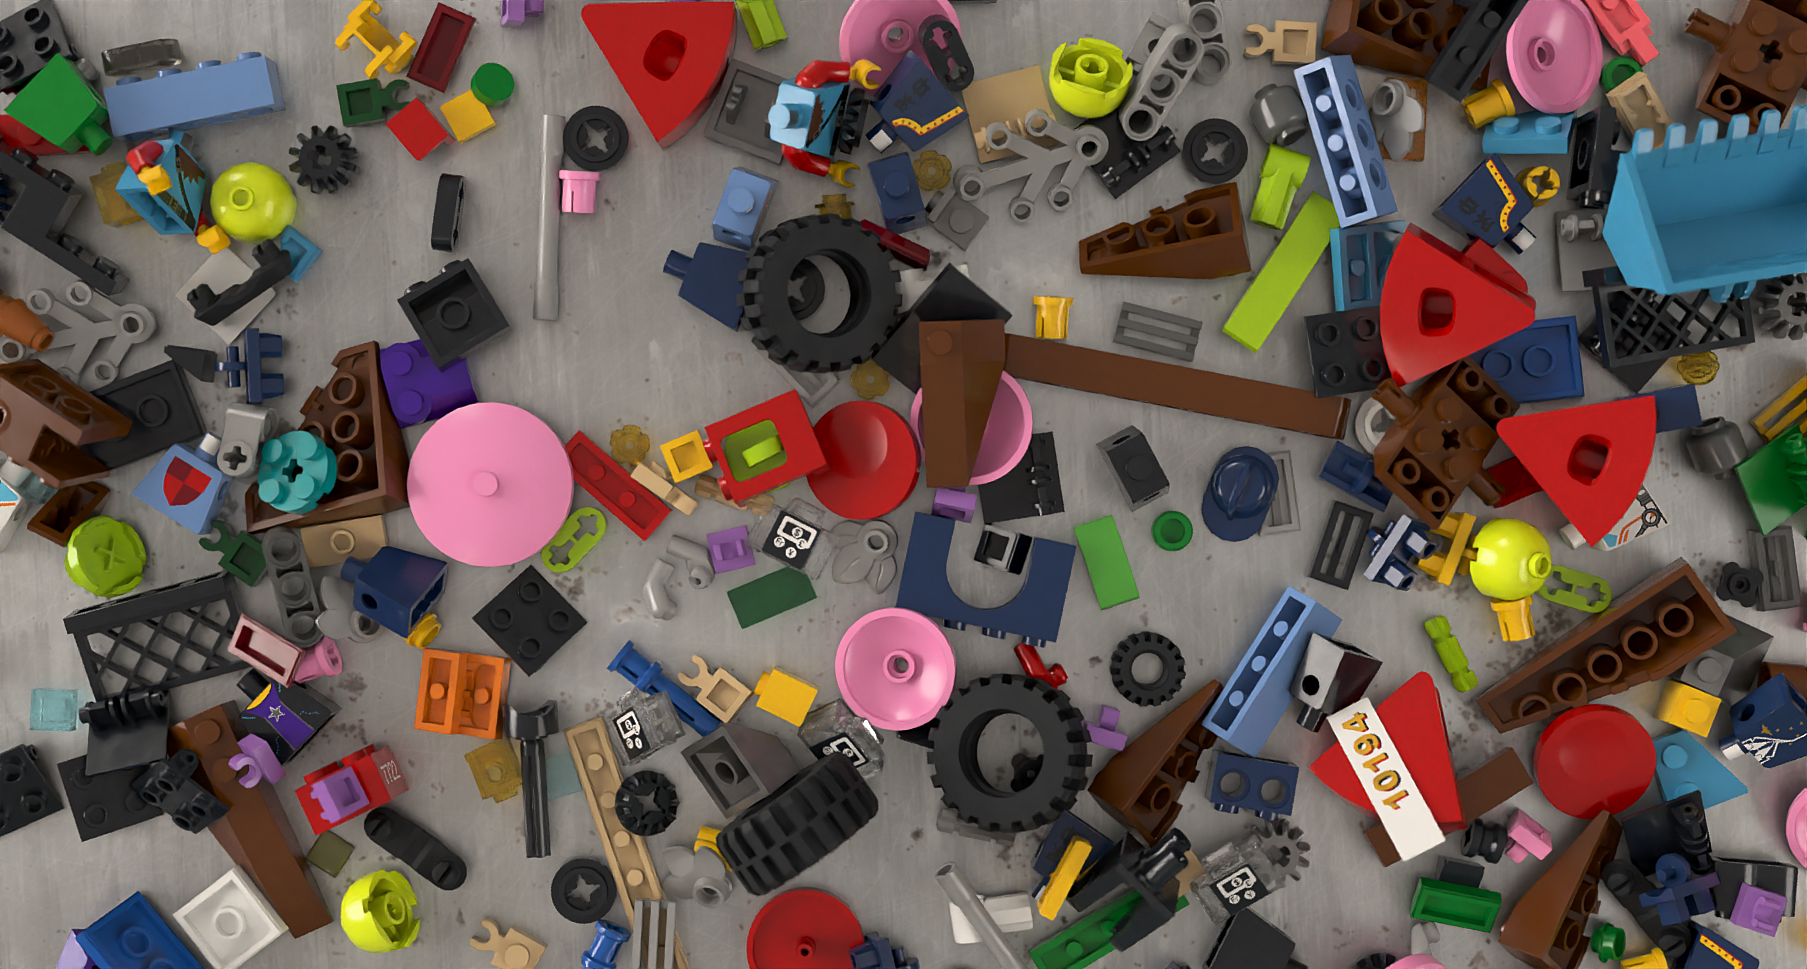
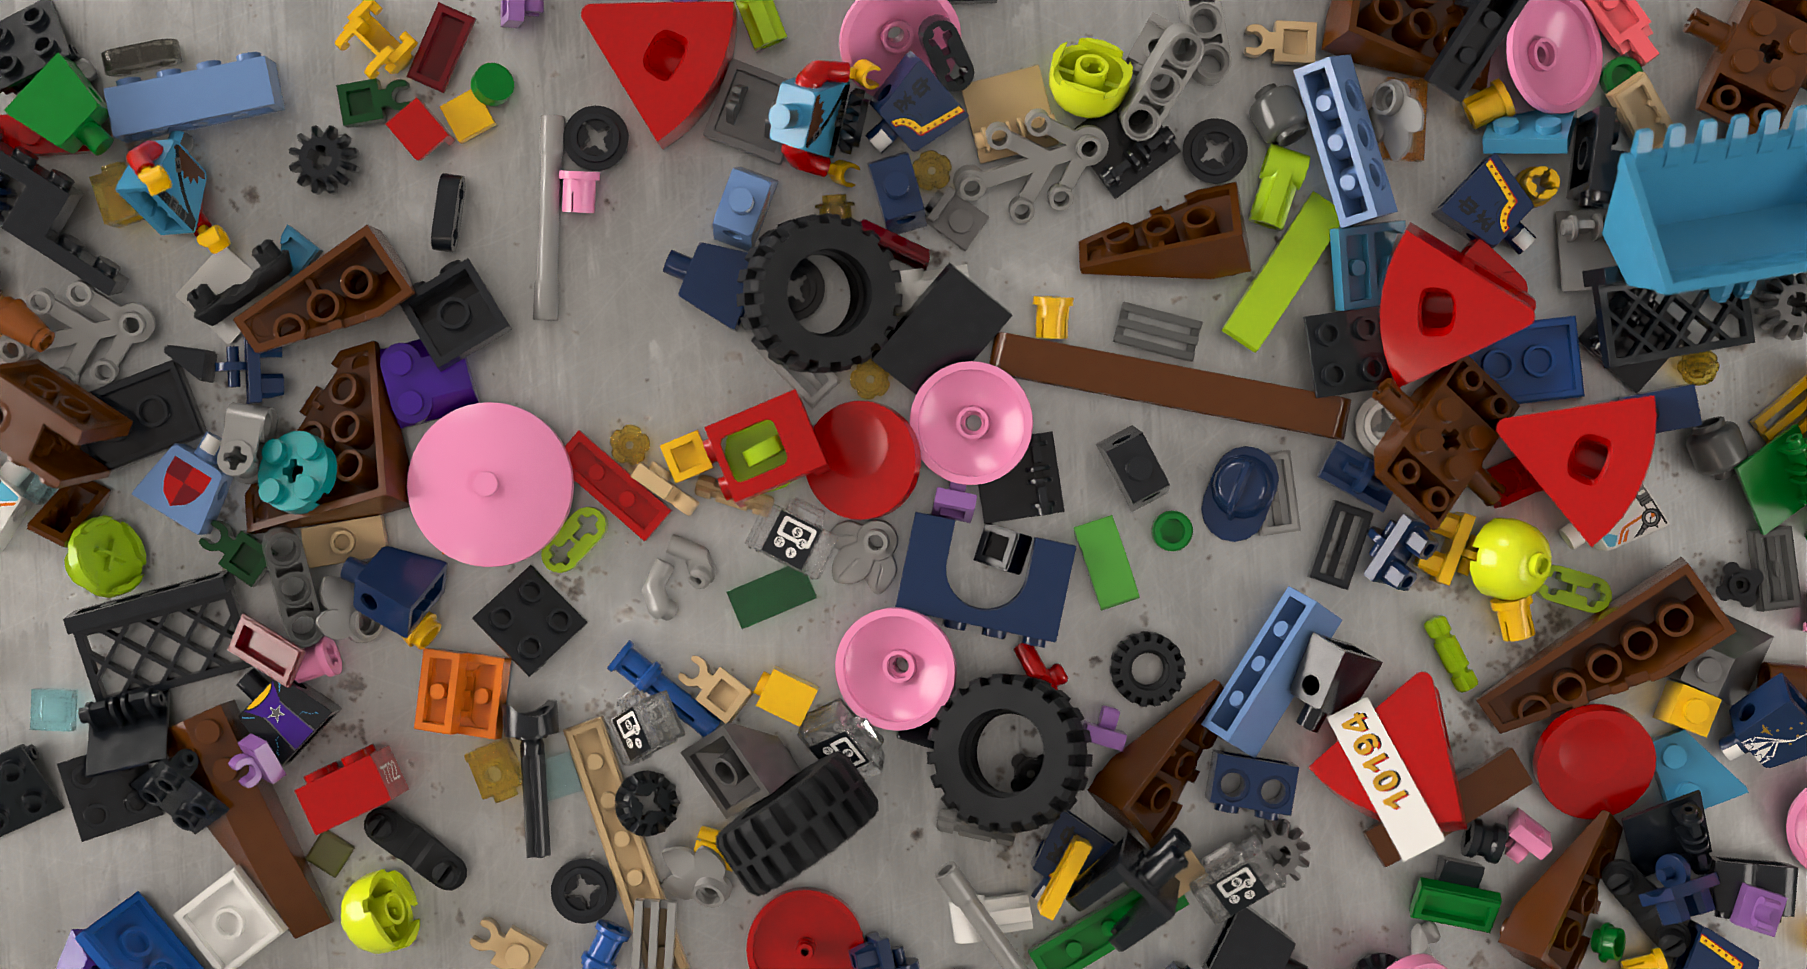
neon yellow cylinder [209,162,297,245] -> none
medium lavender tile [310,766,369,823] -> none
medium lavender tile [706,525,756,574] -> none
reddish brown wedge [919,319,1006,488] -> none
none -> reddish brown wedge [233,225,415,354]

